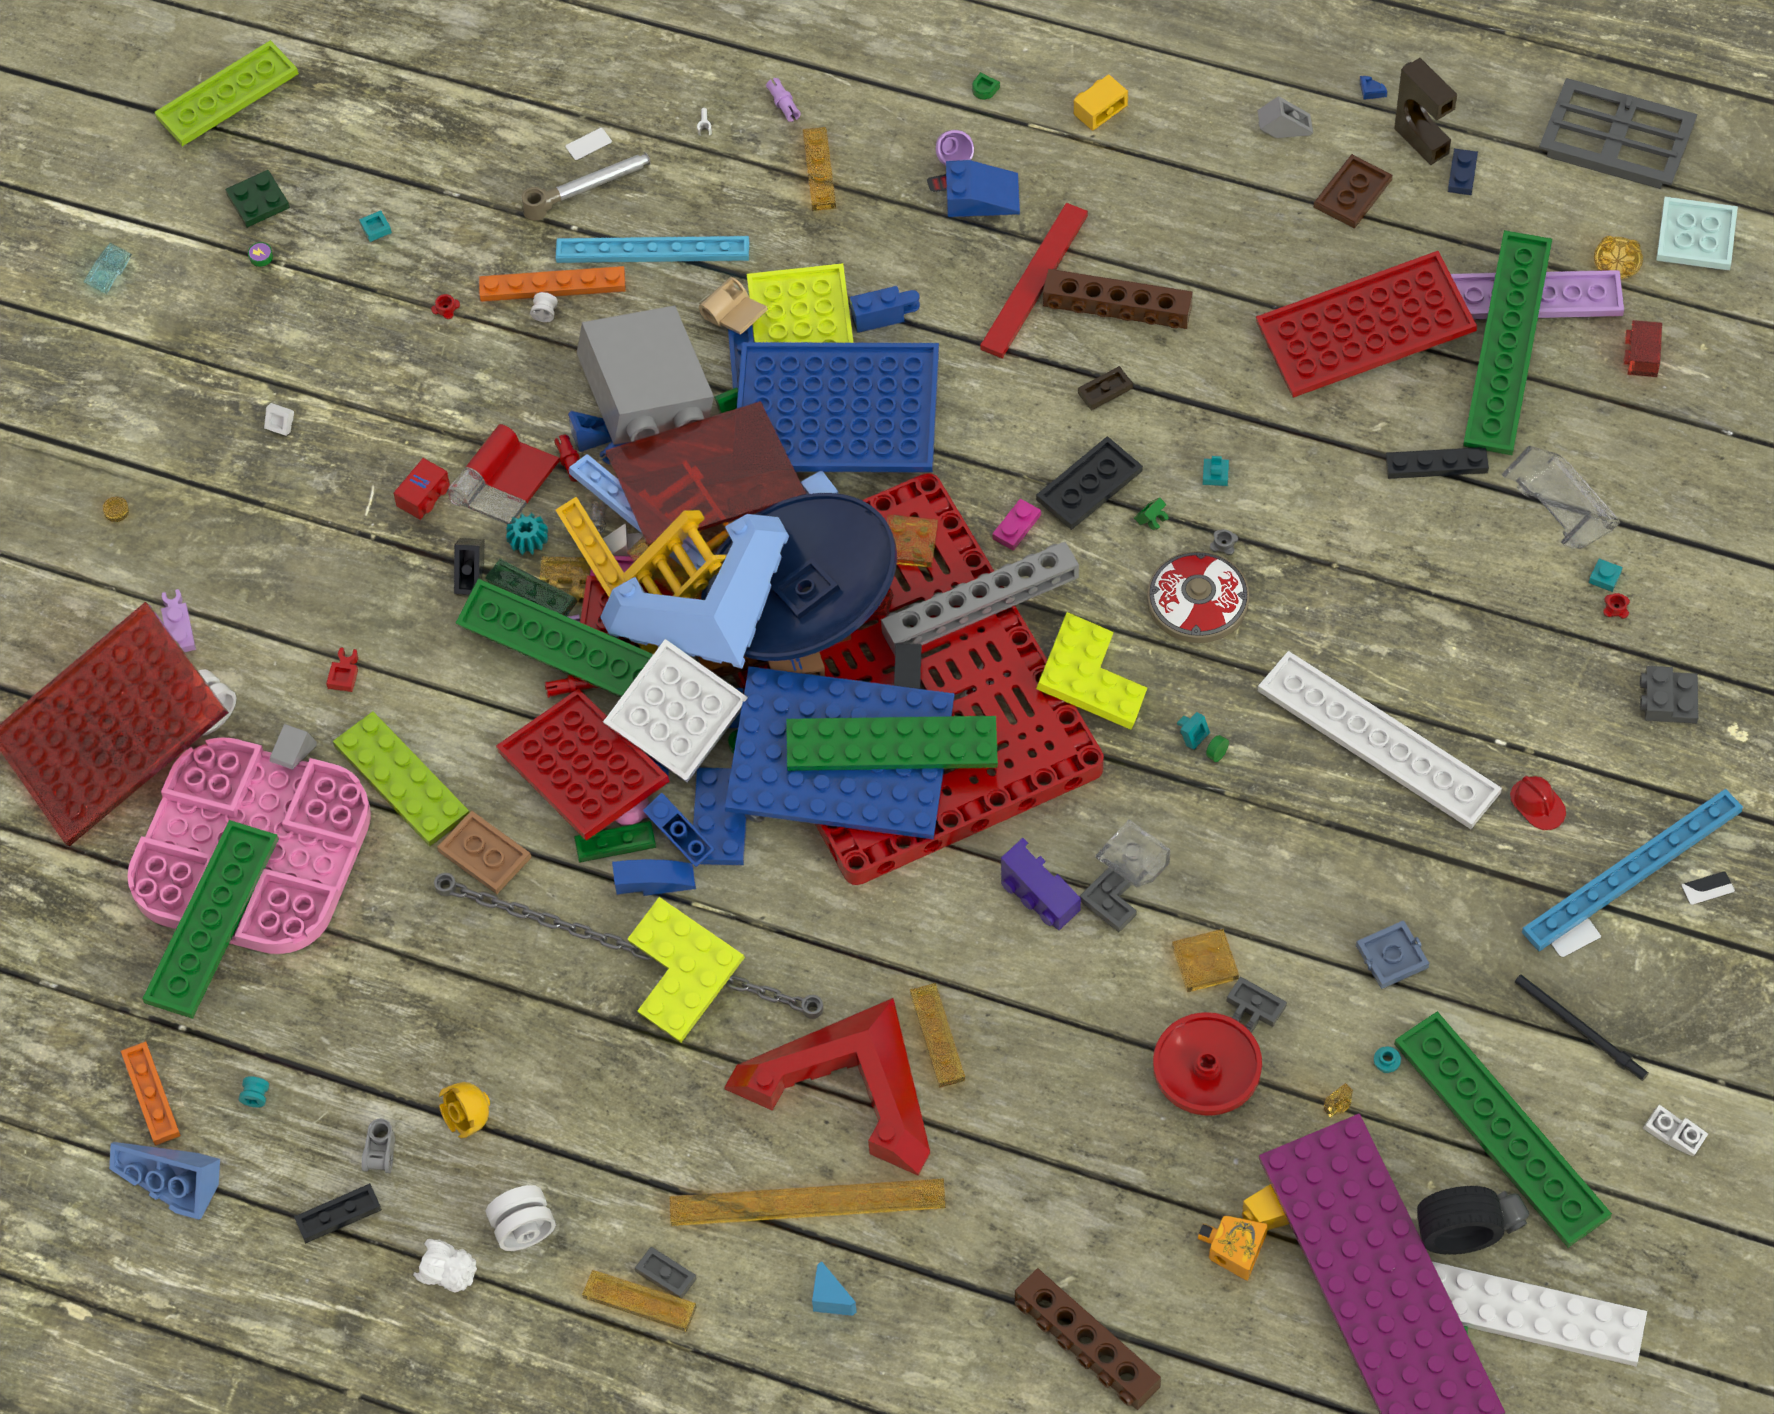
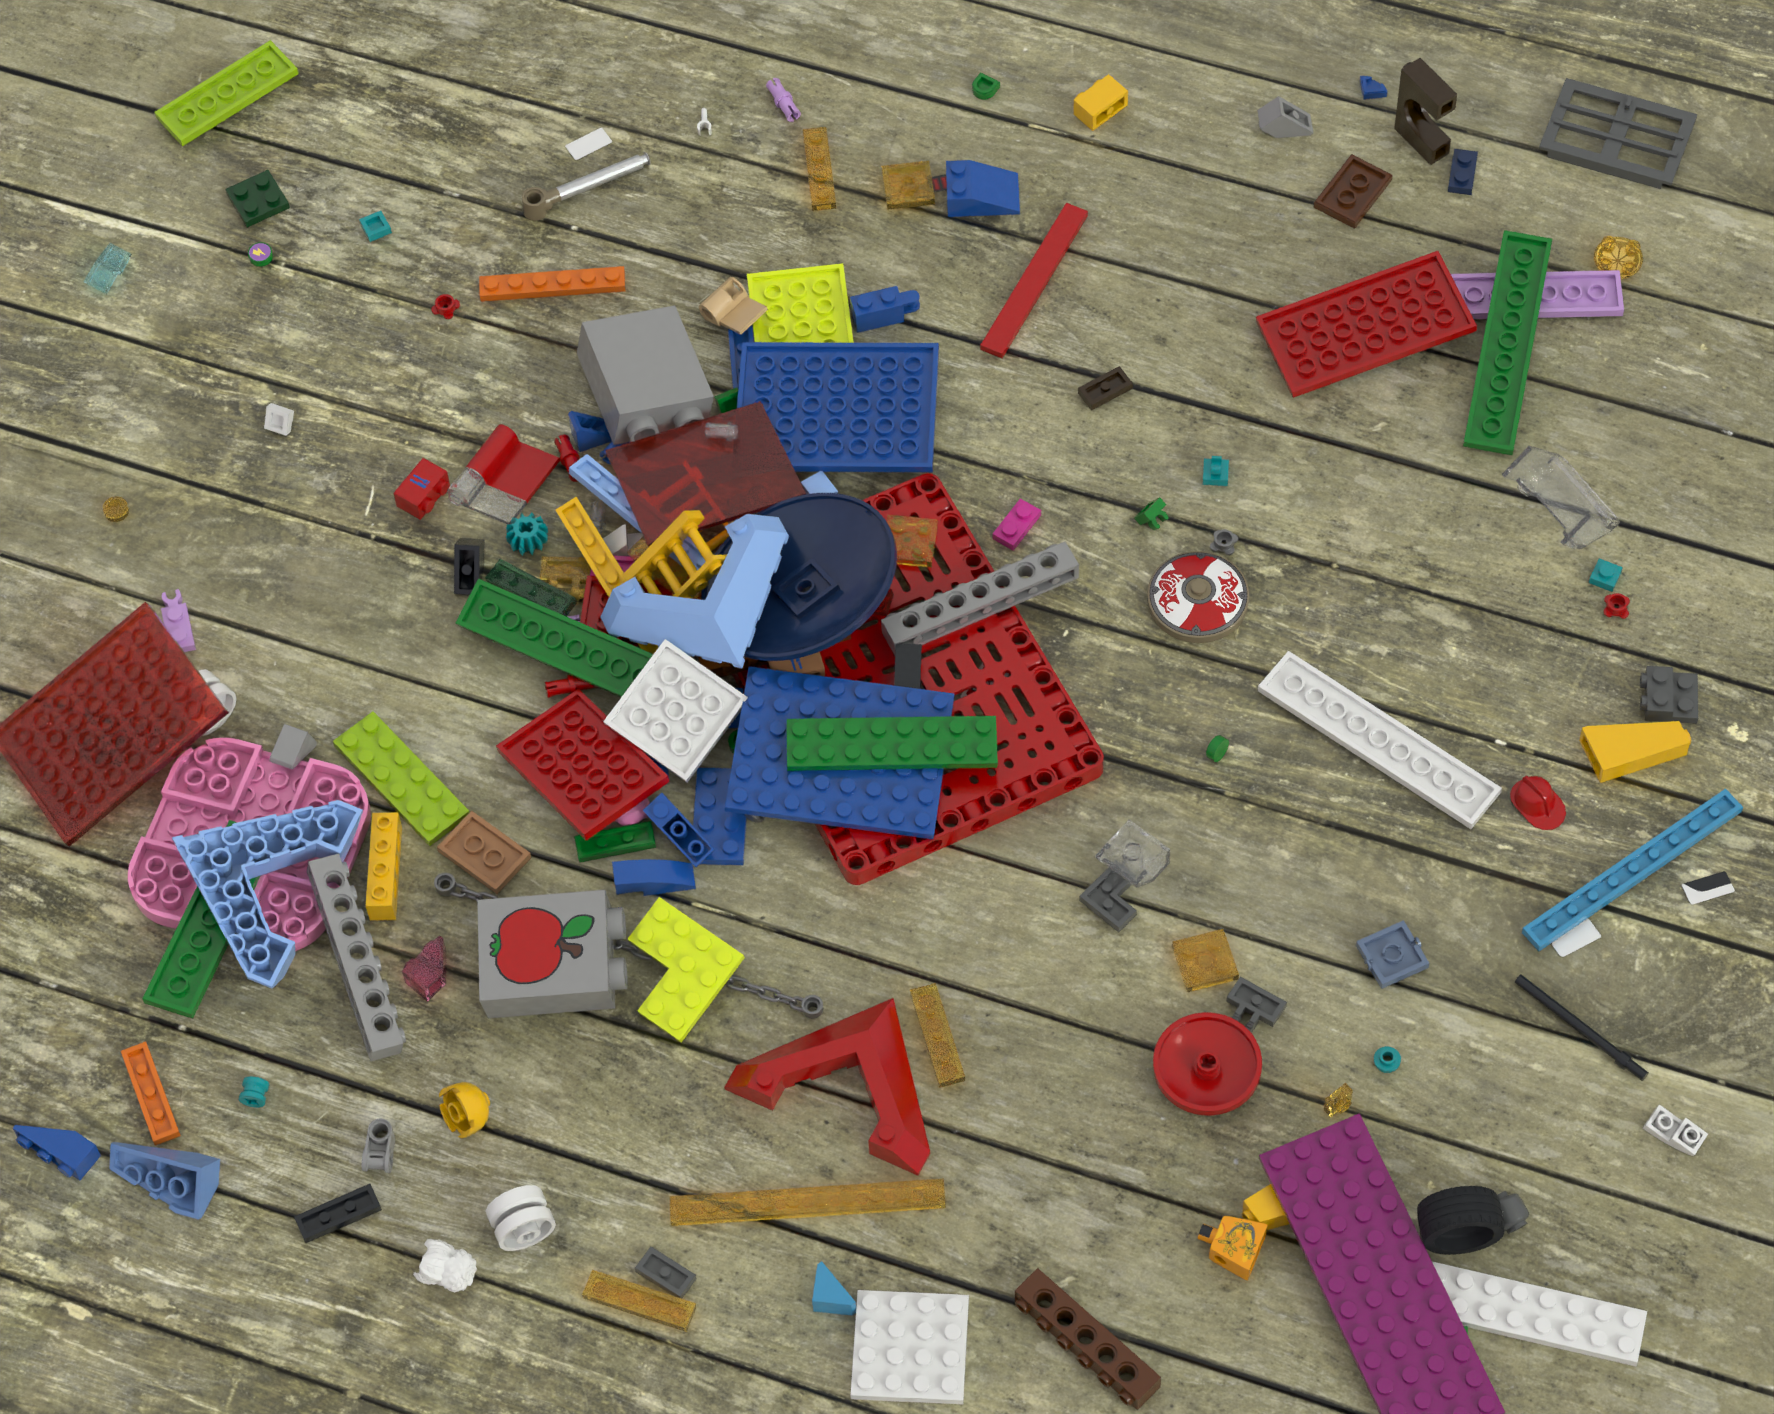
red plate [326,647,359,692] -> none
white wheel [530,292,558,322] -> none
medium azure tile [556,236,750,263] -> none
lavender piece [936,130,974,166] -> none
dark purple wedge [1001,838,1081,931] -> none
black plate [1036,436,1143,530] -> none
neon yellow plate [1036,612,1147,730] -> none
reddish brown brick [1043,269,1193,329] -> none
teal tile [1177,712,1210,750] -> none
black plate [1385,447,1489,479] -> none
green plate [1394,1011,1612,1248] -> none
clear red brick [1623,320,1662,377] -> none
light aqua plate [1656,197,1738,271] -> none
none -> blue slope [13,1125,101,1180]
none -> light blue wedge [172,800,363,989]
none -> light grey brick [307,854,406,1062]
none -> yellow brick [366,812,402,920]
none -> clear pink slope [402,935,446,1002]
none -> light grey brick [477,890,628,1018]
none -> clear pin [705,422,738,442]
none -> white plate [851,1290,969,1404]
none -> clear yellow plate [882,161,935,210]
none -> yellow slope [1579,721,1691,783]

